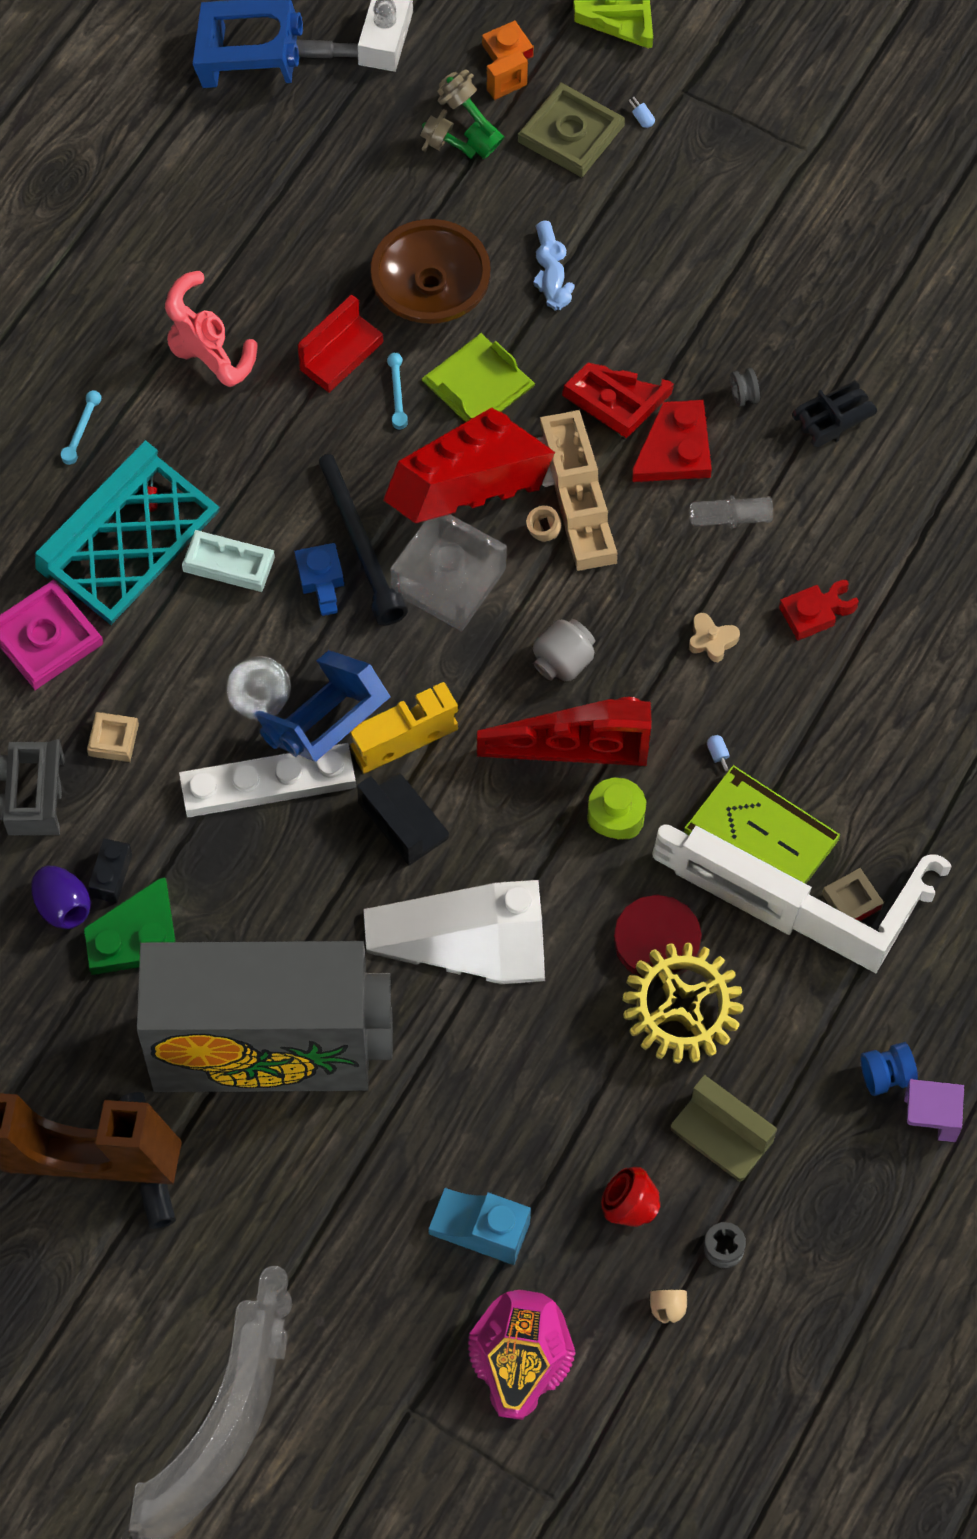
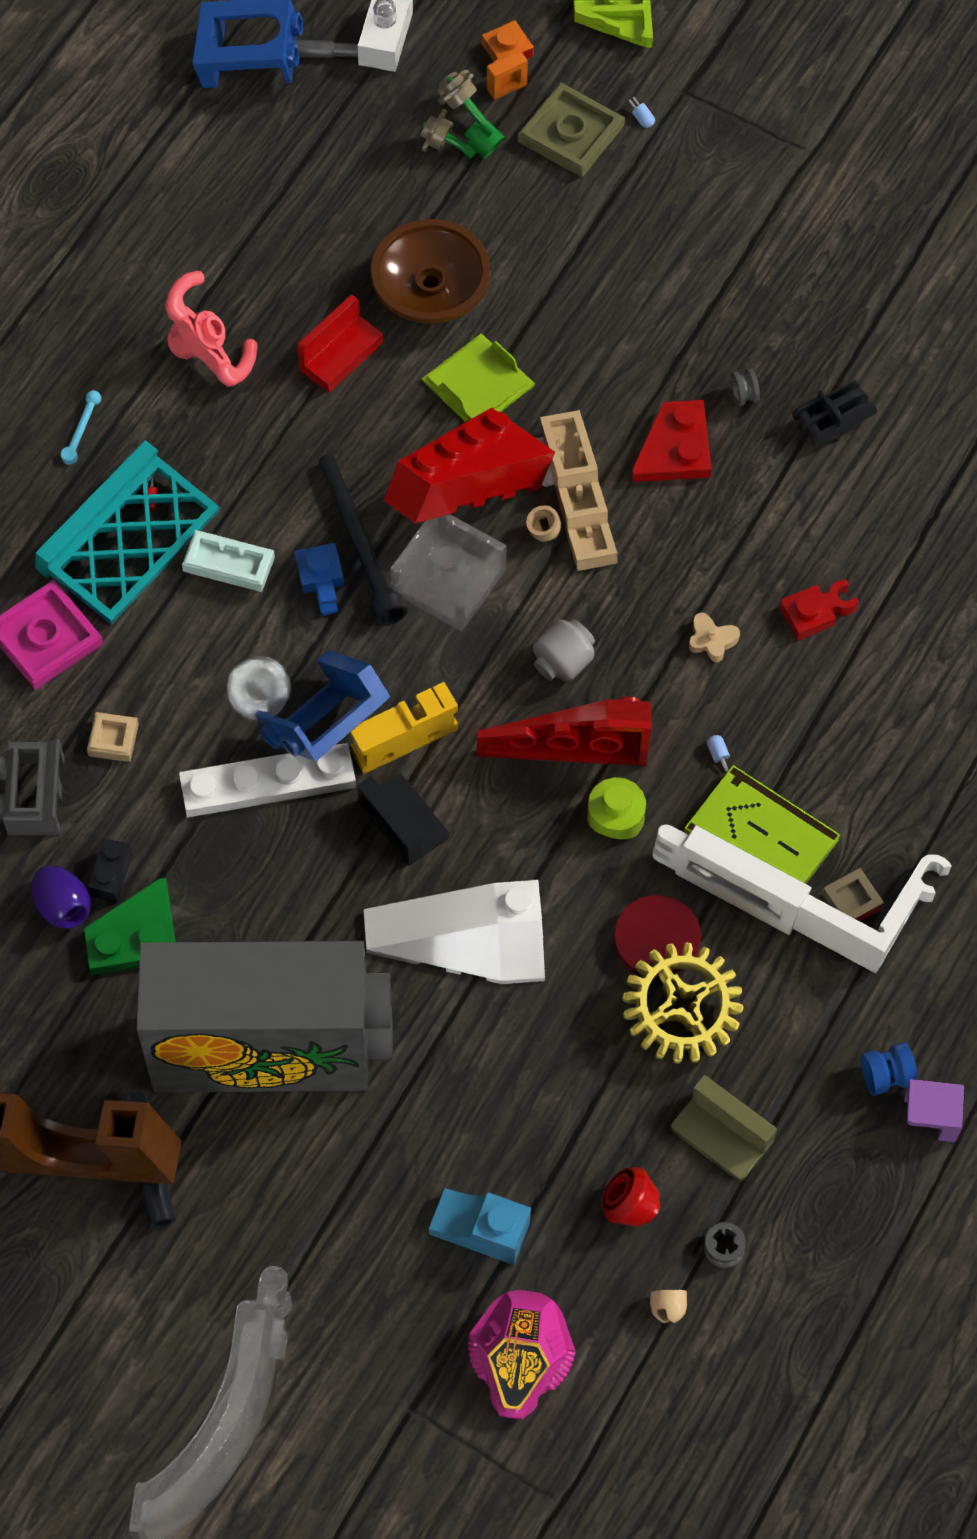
medium azure hinge [387,353,408,430] -> none
light blue animal [533,221,575,311] -> none
red wing [562,362,674,438] -> none
clear axle [689,495,773,528] -> none

